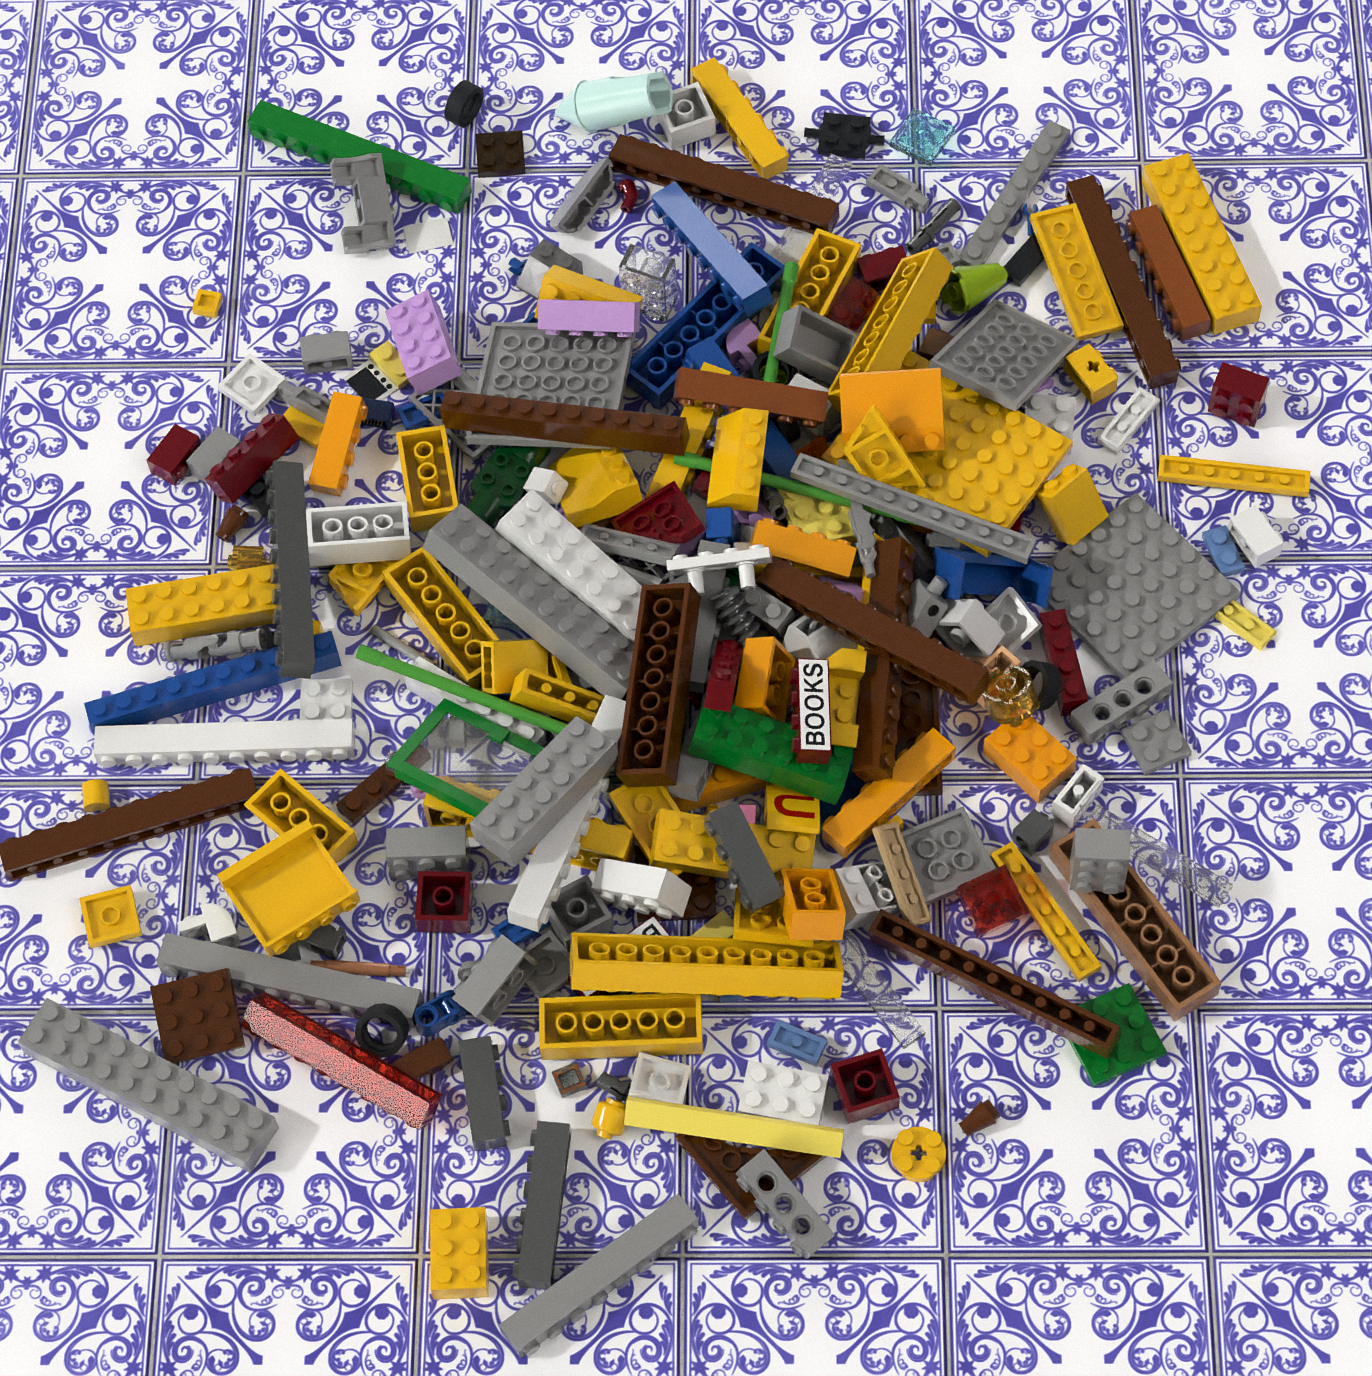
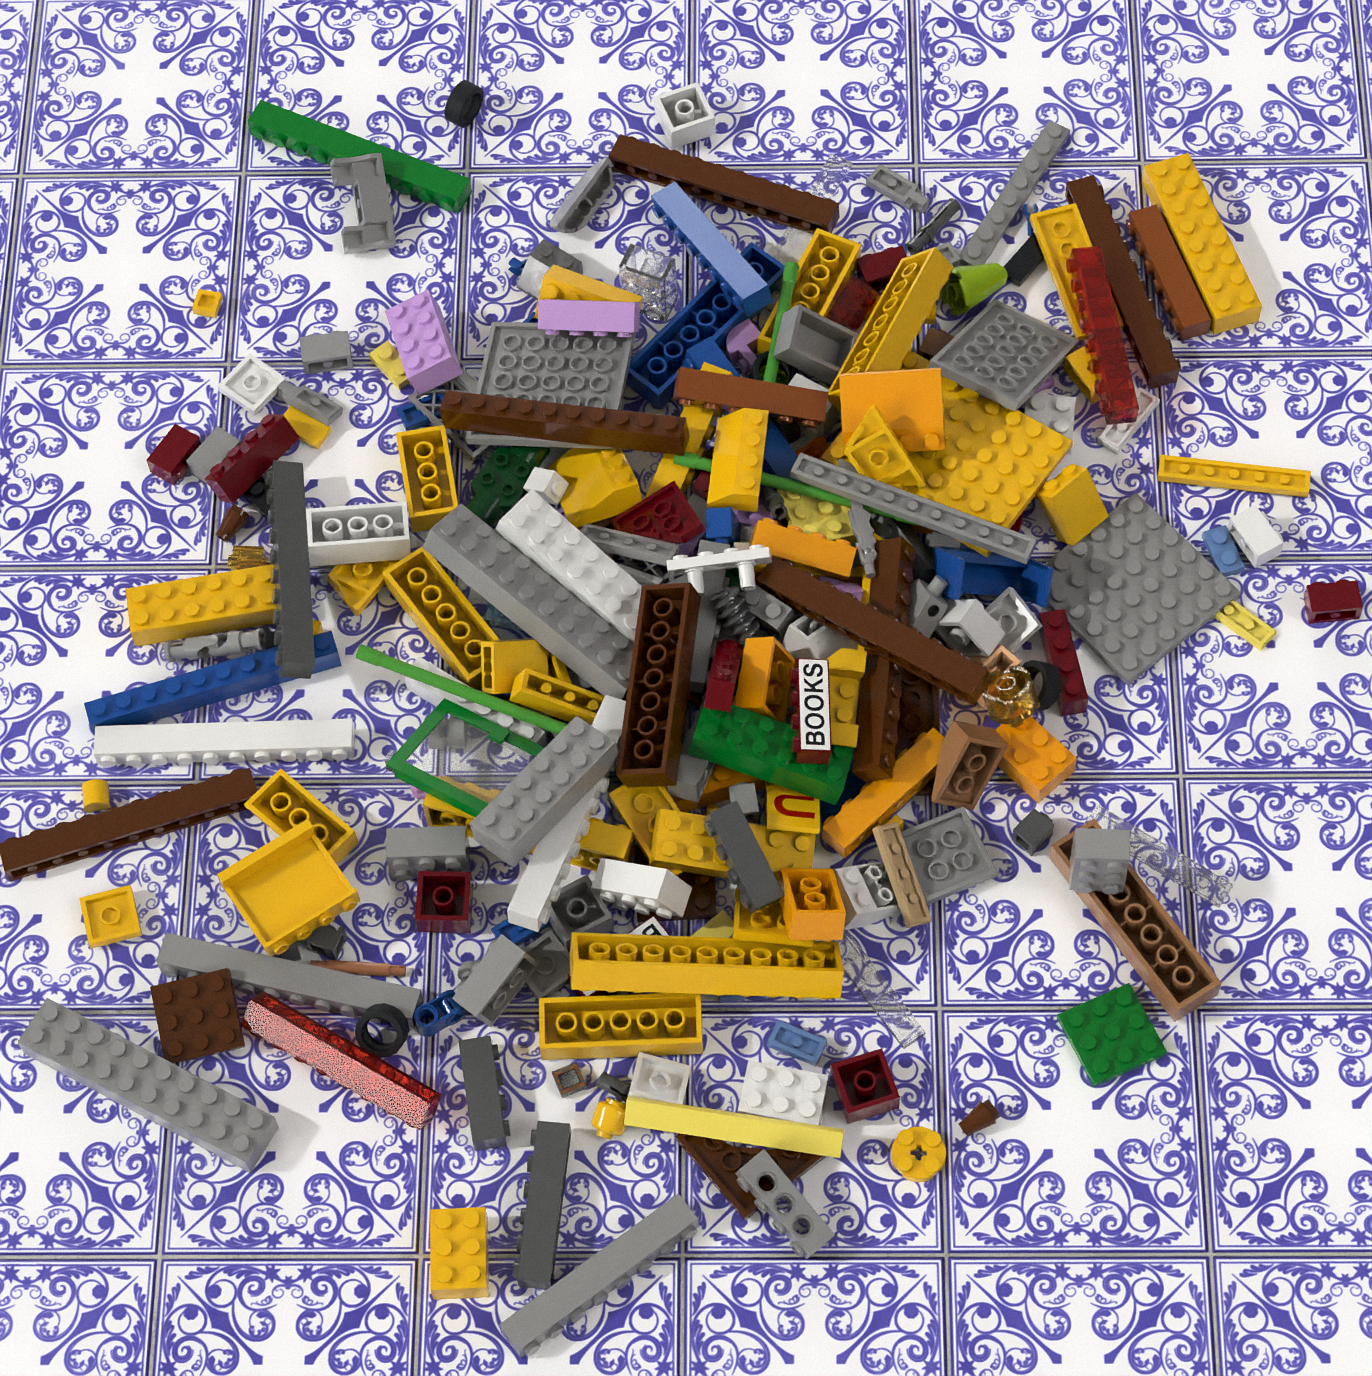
white brick [177,903,241,947] -> none
white plate [300,678,353,720] -> none
light orange brick [308,391,368,497] -> none
reddish brown plate [336,745,432,825] -> none
black sticker [343,359,398,400] -> none
dark blue piece [360,398,396,431] -> none
light grey bar [370,624,436,666] -> none
reddish brown slope [391,1037,454,1088] -> none
white sticker [403,217,453,254] -> none
dark brown plate [475,130,526,178] -> none
light aqua piece [555,71,673,133] -> none
dark red arm [618,179,639,213] -> none
yellow brick [690,57,789,180] -> none
black plate [804,112,885,159] -> none
reddish brown brick [868,909,1121,1059] -> none
clear light blue plate [890,108,955,166] -> none
clear red brick [955,864,1029,939] -> none
yellow plate [990,841,1102,982] -> none
white brick [1051,764,1104,828] -> none
light grey brick [1069,660,1173,746] -> none
light grey plate [1121,709,1192,776] -> none
dark red brick [1208,362,1270,427] -> none
none -> light grey brick [728,782,759,823]
none -> medium nougat slope [931,720,1009,810]
none -> clear red brick [1066,246,1139,425]
none -> dark red brick [1304,579,1363,624]

